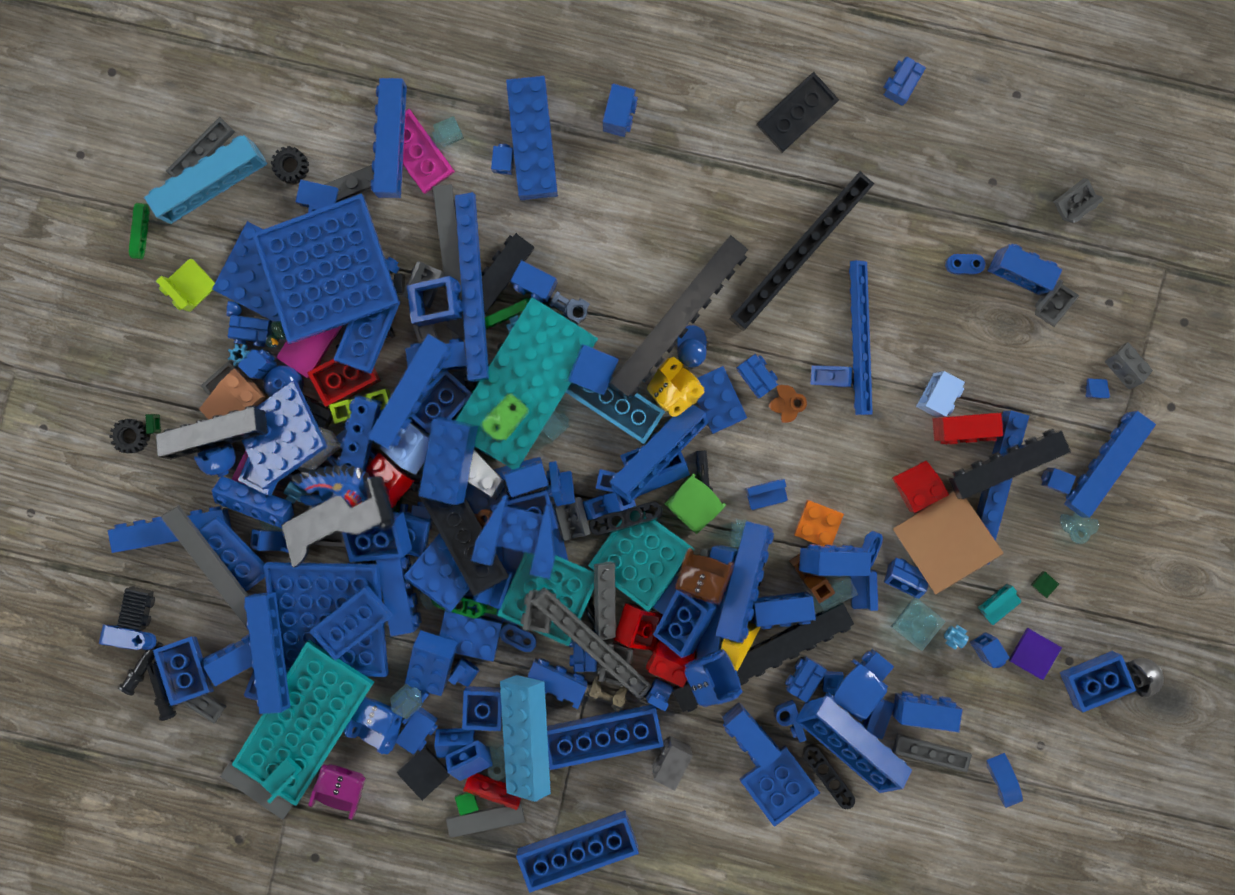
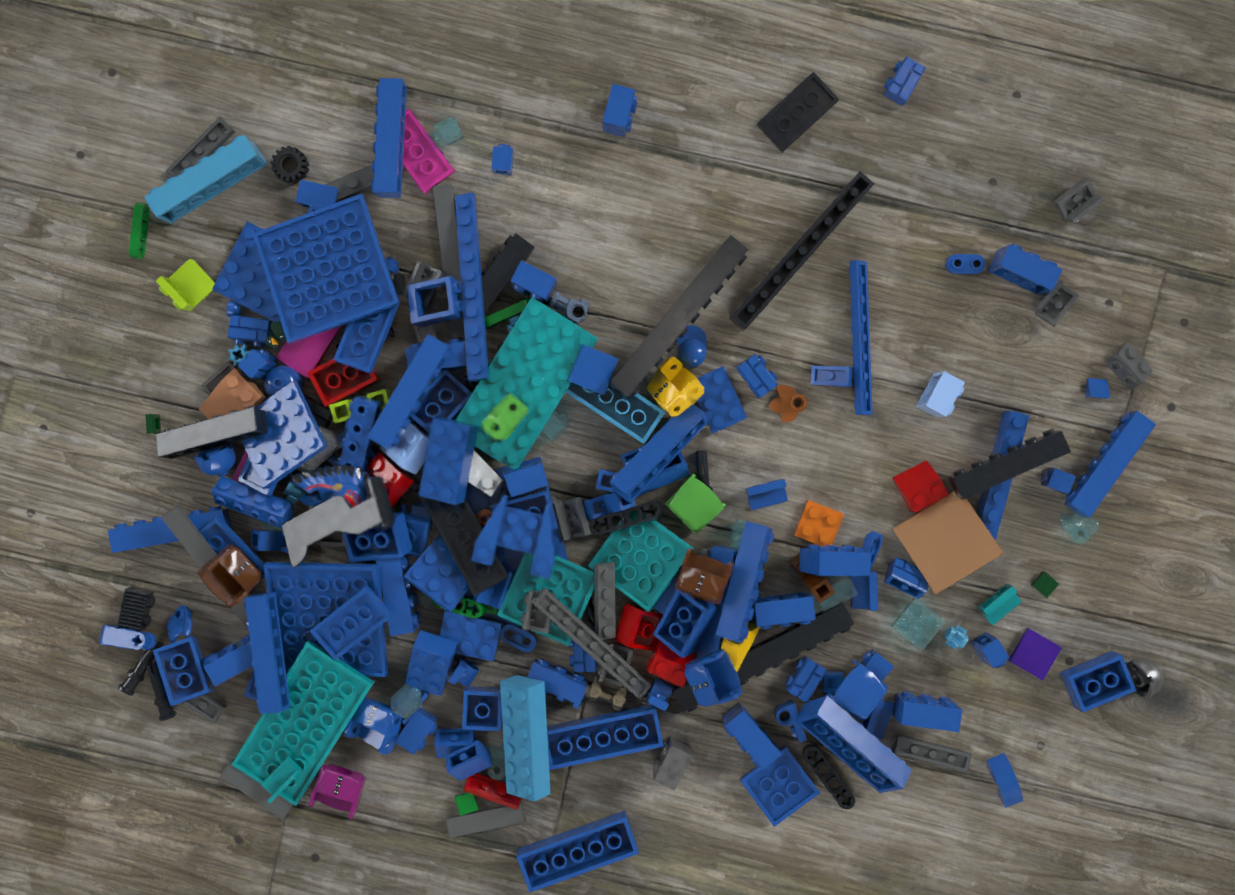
black tyre [109,419,150,453] -> none
black tile [397,746,450,801] -> none
blue brick [506,76,558,200] -> none
blue bracket [546,461,575,506] -> none
red brick [932,413,1003,444] -> none
none -> blue plate [166,605,192,643]
none -> reddish brown piece [197,544,262,607]

